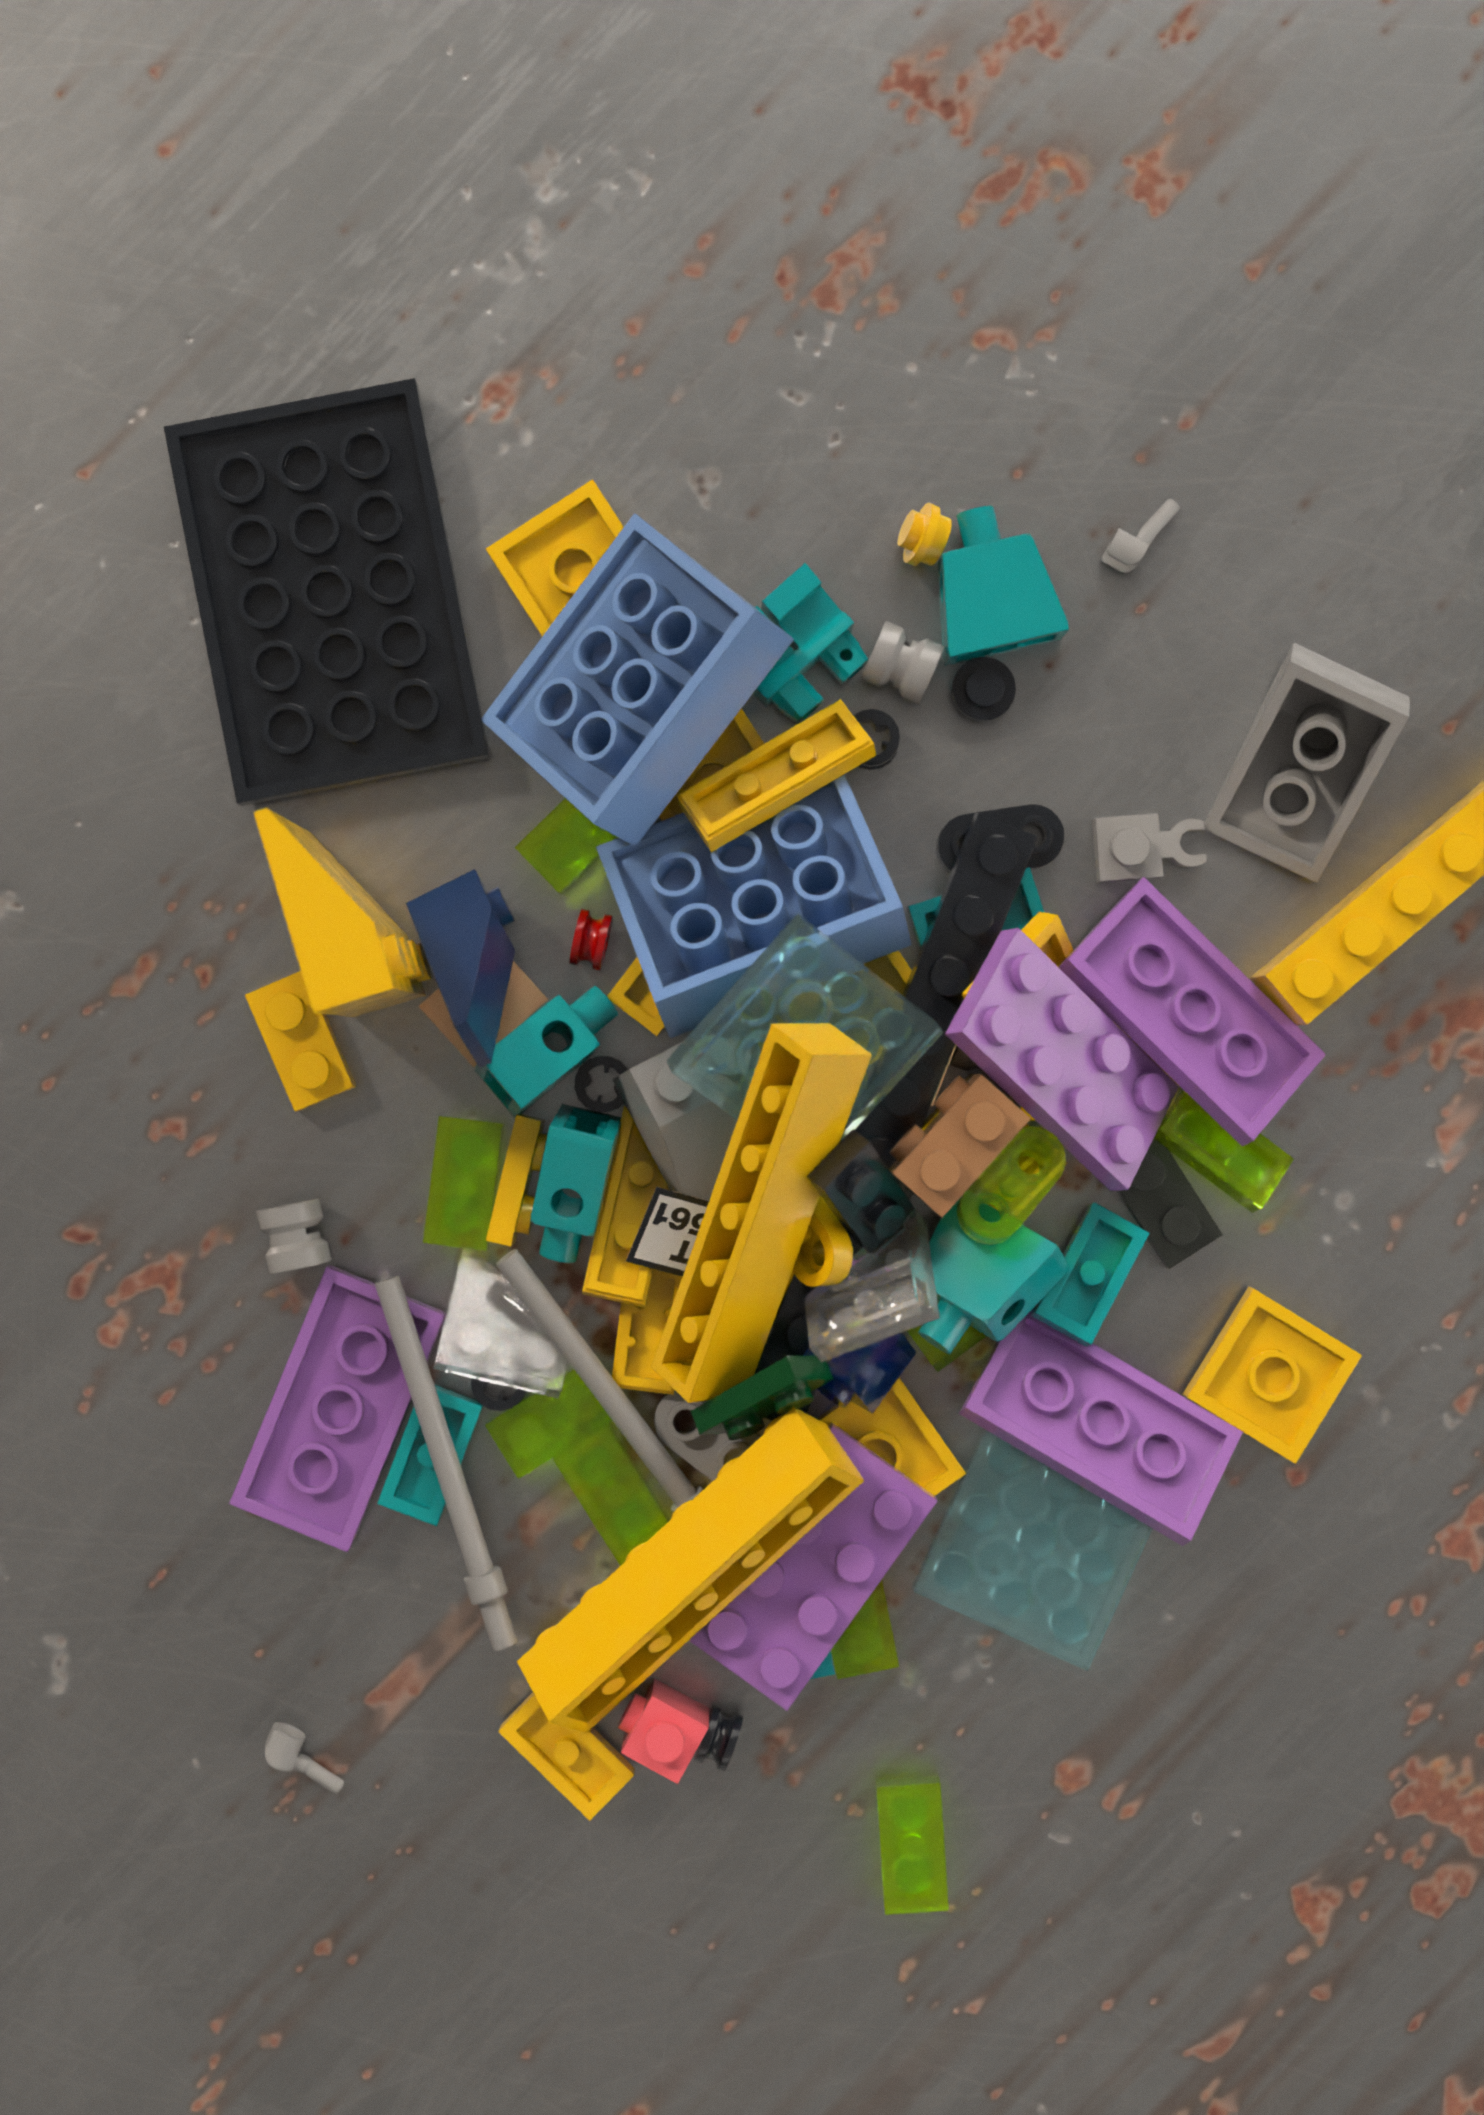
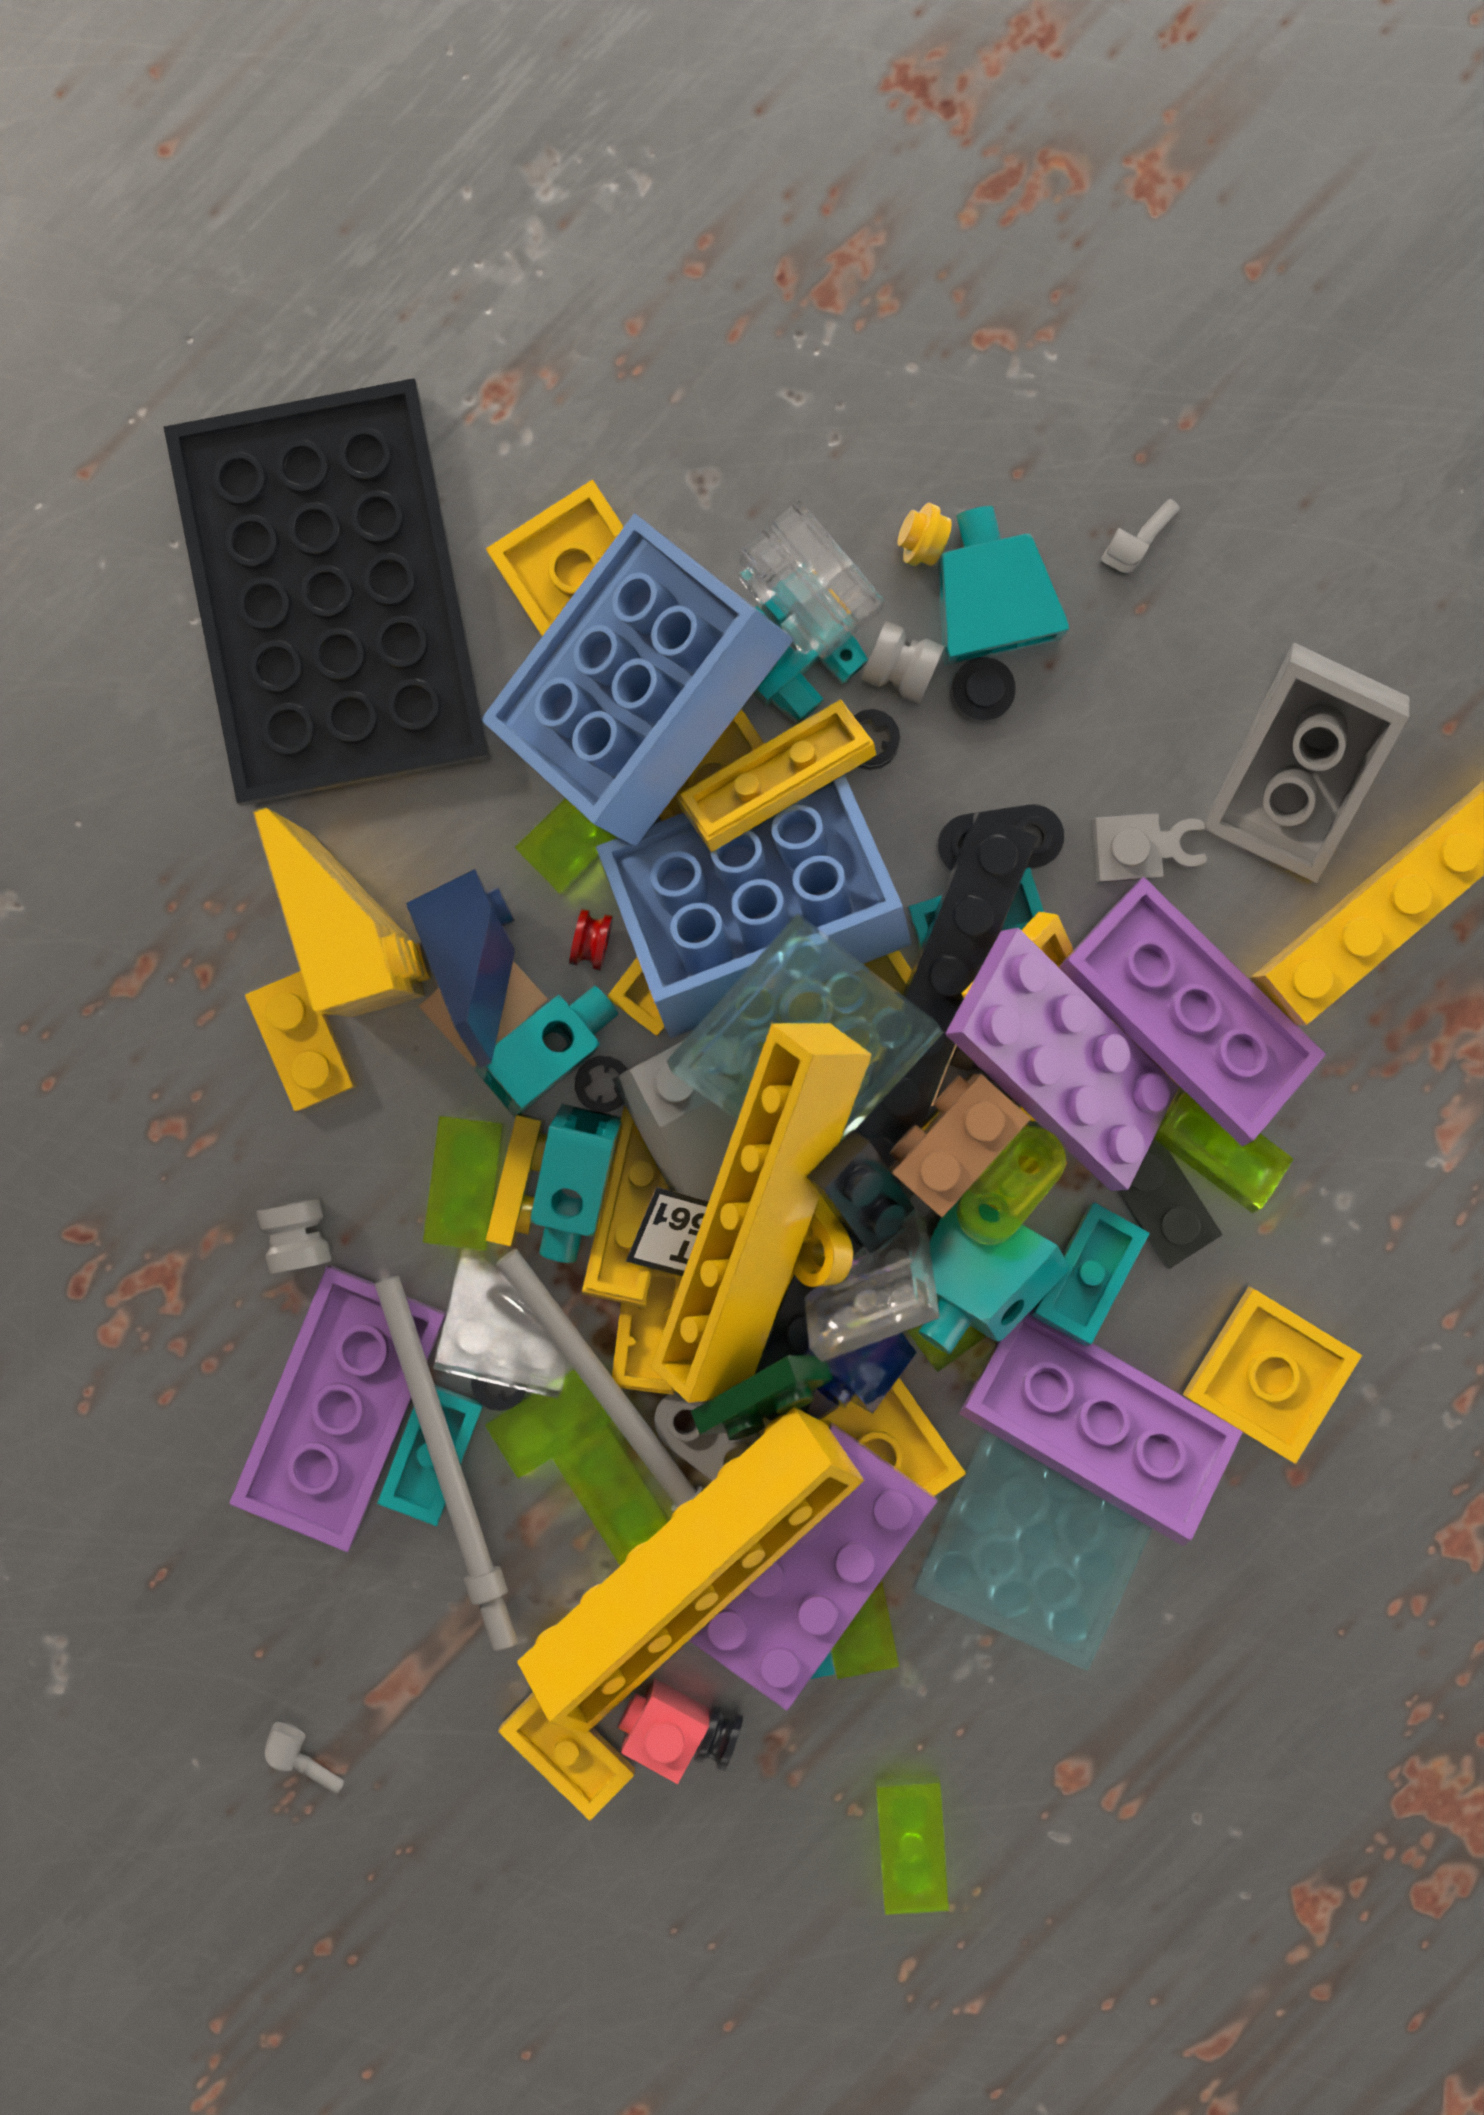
none -> clear brick [738,500,885,660]

